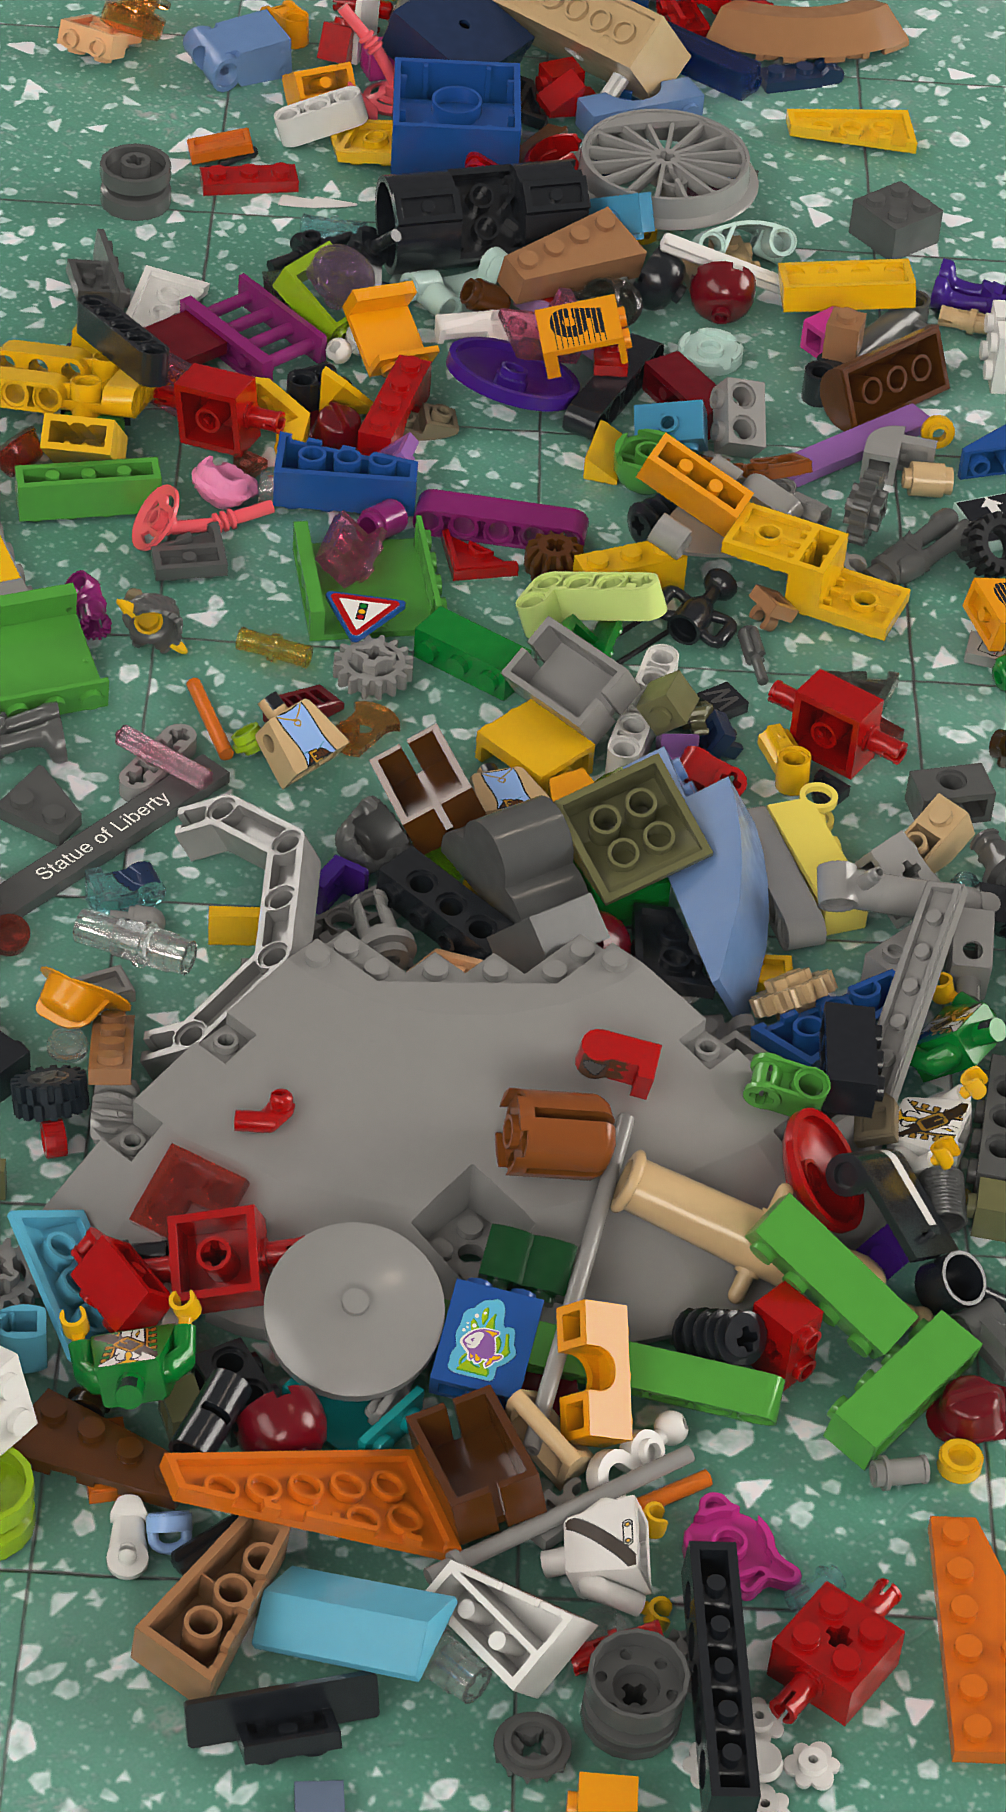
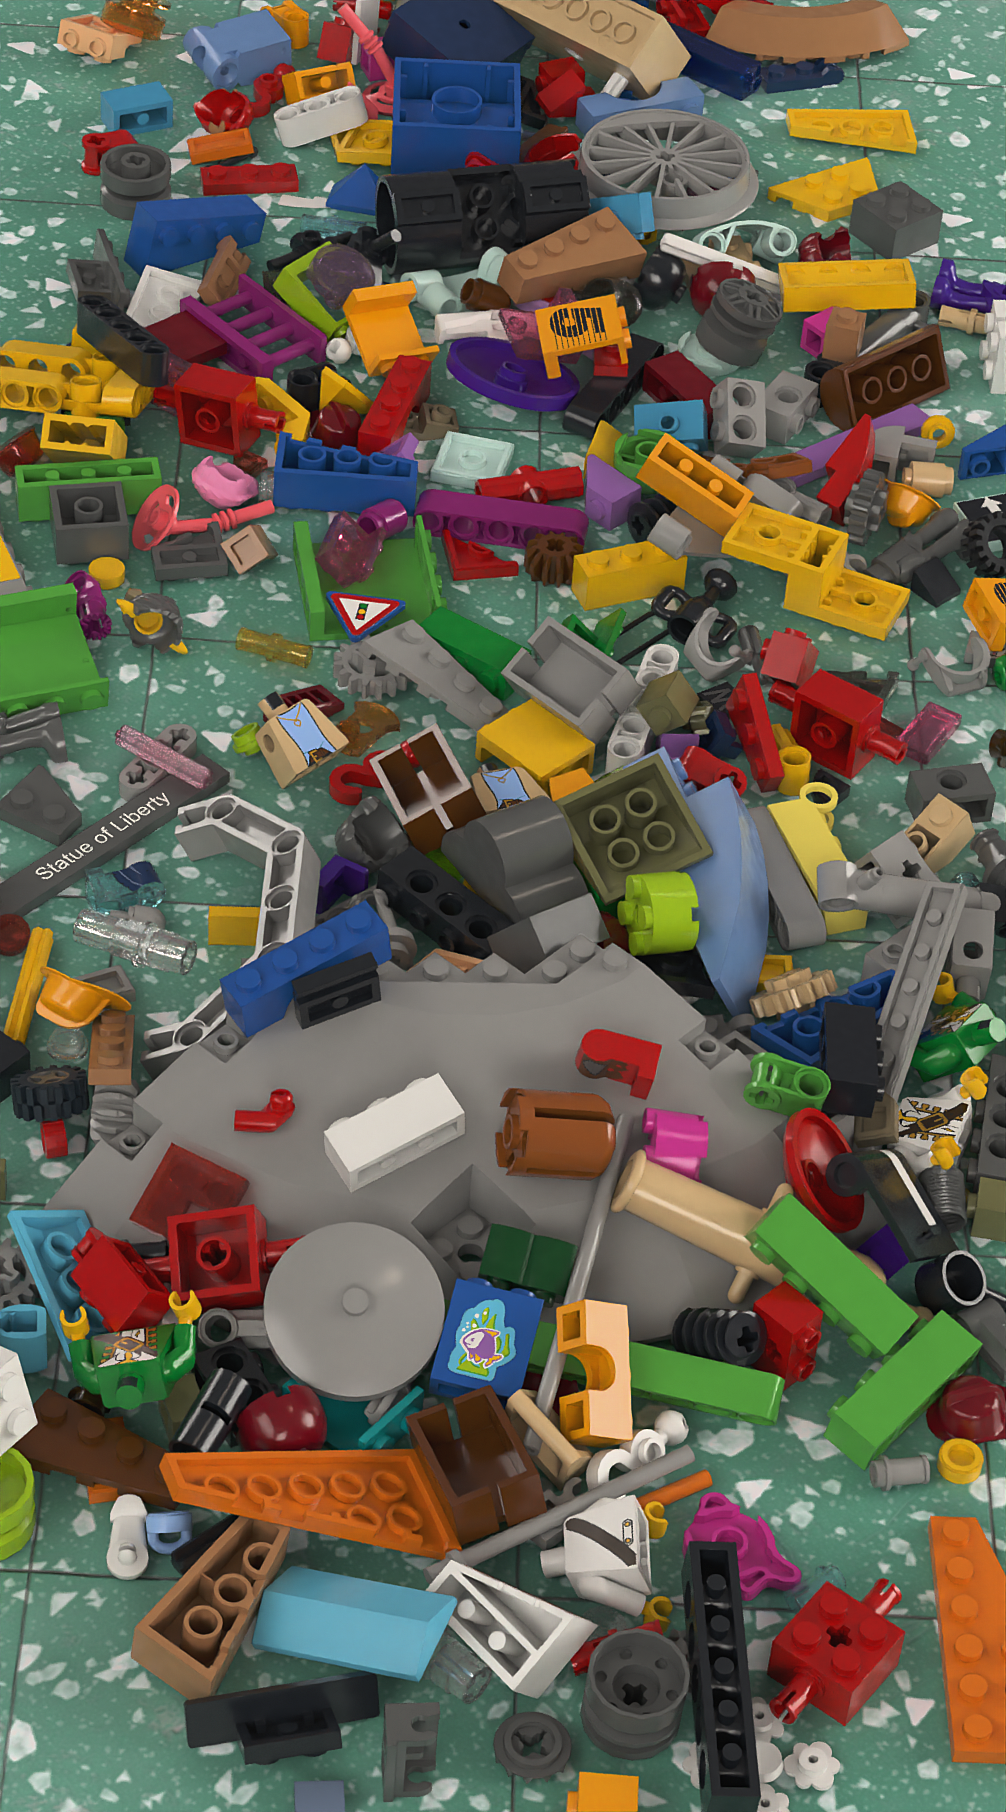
orange bar [186,678,234,761] -> none
yellowish green beam [515,571,668,638] -> none
medium nougat tile [749,584,799,632] -> none
none -> yellow axle [3,926,54,1045]
none -> dark grey brick [49,481,129,564]
none -> red piece [81,129,138,176]
none -> yellow tile [88,557,125,590]
none -> dark azure brick [100,81,173,135]
none -> blue wedge [124,194,267,277]
none -> red hair [193,88,254,134]
none -> medium nougat plate [197,235,251,306]
none -> light grey piece [197,1308,271,1350]
none -> blue arch [219,900,392,1038]
none -> medium nougat panel [221,525,278,575]
none -> red piece [250,63,296,118]
none -> black plate [291,952,381,1030]
none -> white brick [324,1073,465,1193]
none -> blue slope [326,163,379,216]
none -> red piece [329,740,420,806]
none -> light grey wing [359,619,509,731]
none -> dark grey hinge [381,1702,440,1802]
none -> light aqua tile [430,431,514,489]
none -> red piece [474,465,584,505]
none -> medium lavender slope [585,454,642,531]
none -> lime brick [617,871,699,956]
none -> dark pink cylinder [642,1108,708,1183]
none -> light grey helmet [683,607,753,682]
none -> dark grey wheel [695,278,783,367]
none -> red wing [725,672,785,793]
none -> red brick [760,627,819,689]
none -> light grey brick [765,370,820,445]
none -> yellow wing [767,157,878,222]
none -> dark red hair [798,226,851,262]
none -> red slope [816,413,875,527]
none -> light orange piece [884,478,941,528]
none -> clear pink tile [897,701,962,765]
none -> light grey helmet [907,636,991,697]
none -> black slope [910,557,961,608]

